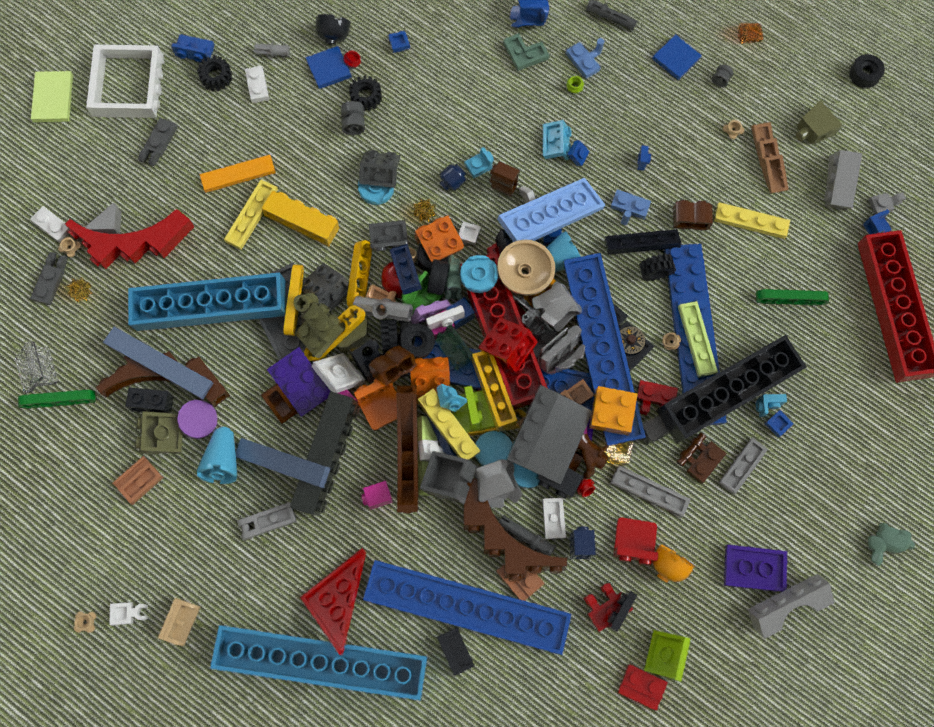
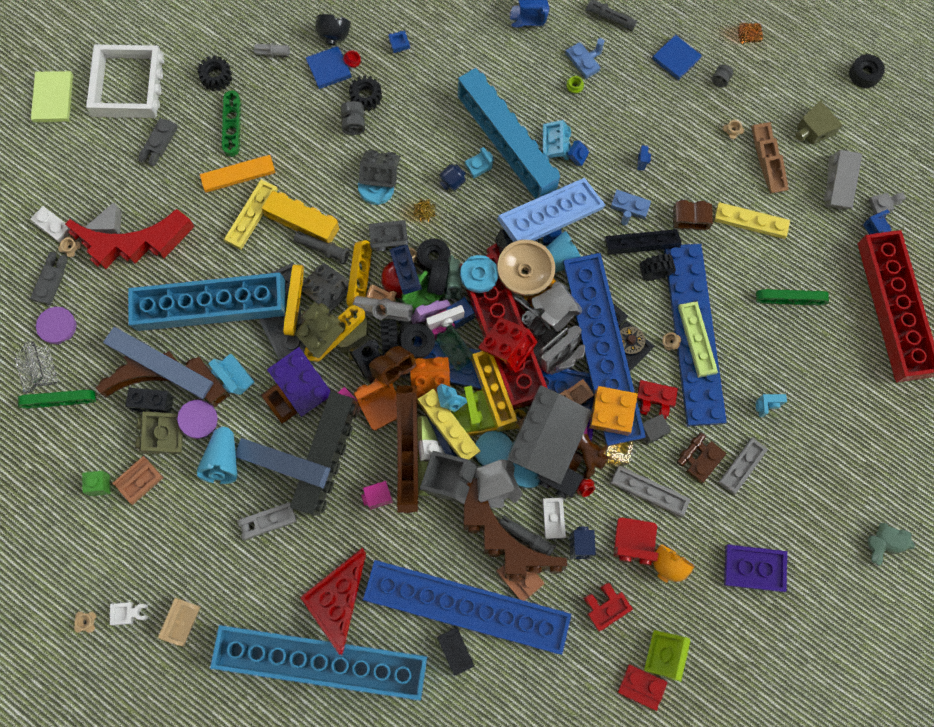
clear yellow gear [67,277,92,302] -> none
blue bracket [171,34,215,62] -> none
white plate [245,66,270,103] -> none
olive bush [294,293,319,312] -> none
white tile [311,353,365,393] -> none
orange bracket [415,215,464,263] -> none
white plate [459,221,481,246] -> none
reddish brown brick [489,161,520,197] -> none
sand green plate [503,33,549,71] -> none
white tile [519,186,536,203] -> none
black plate [607,591,637,632] -> none
black brick [656,335,807,444] -> none
light grey arch [748,574,835,639] -> none
blue plate [765,410,794,438] -> none
none -> medium lavender tile [36,307,77,345]
none -> bright green brick [82,470,111,497]
none -> medium azure bracket [208,354,254,395]
none -> green beam [222,90,241,157]
none -> dark grey pin [294,231,350,264]
none -> dark azure brick [458,68,560,199]

